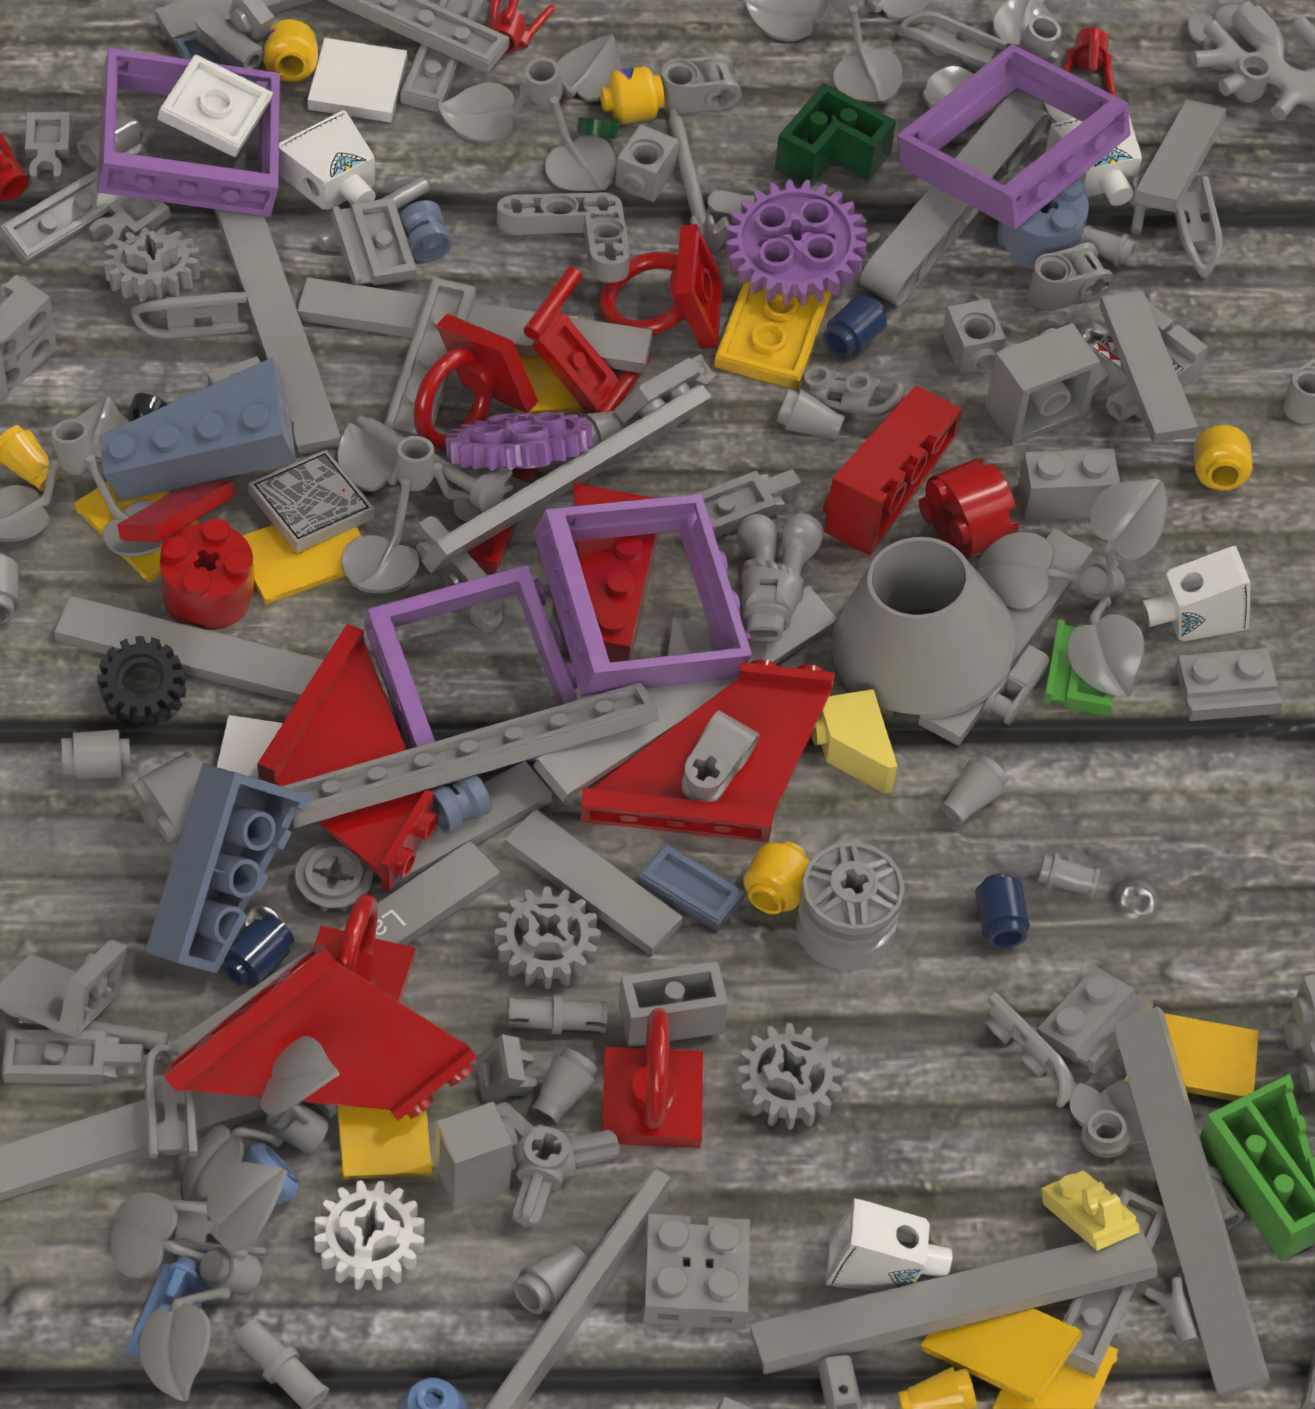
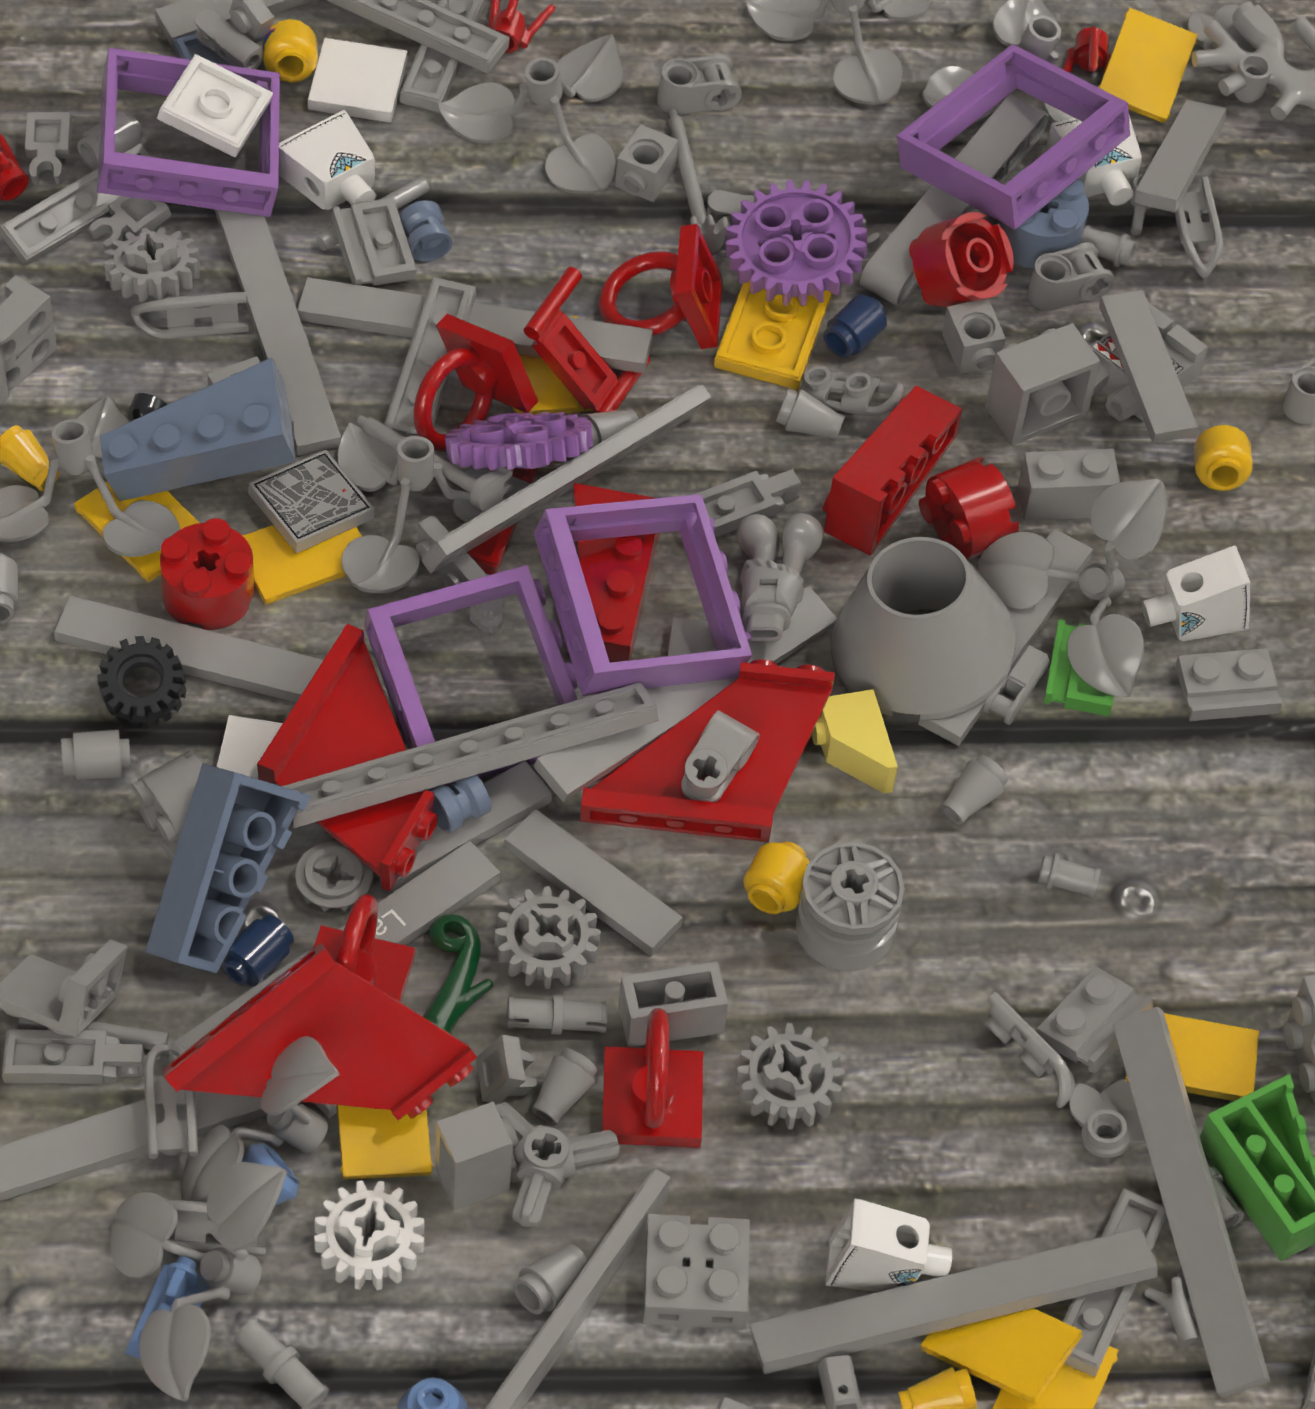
red tile [117,480,235,543] -> none
light grey beam [497,193,630,283] -> none
dark green tile [577,117,620,139] -> none
yellow head [600,66,664,125] -> none
light grey hinge [614,354,716,424] -> none
sand blue tile [638,843,745,933] -> none
dark green brick [774,83,896,188] -> none
light grey piece [897,11,1008,72] -> none
dark blue brick [975,873,1030,949] -> none
light yellow plate [1041,1170,1140,1251] -> none
none -> dark green plant [423,914,494,1035]
none -> red brick [909,212,1014,308]
none -> yellow piece [1098,7,1198,124]

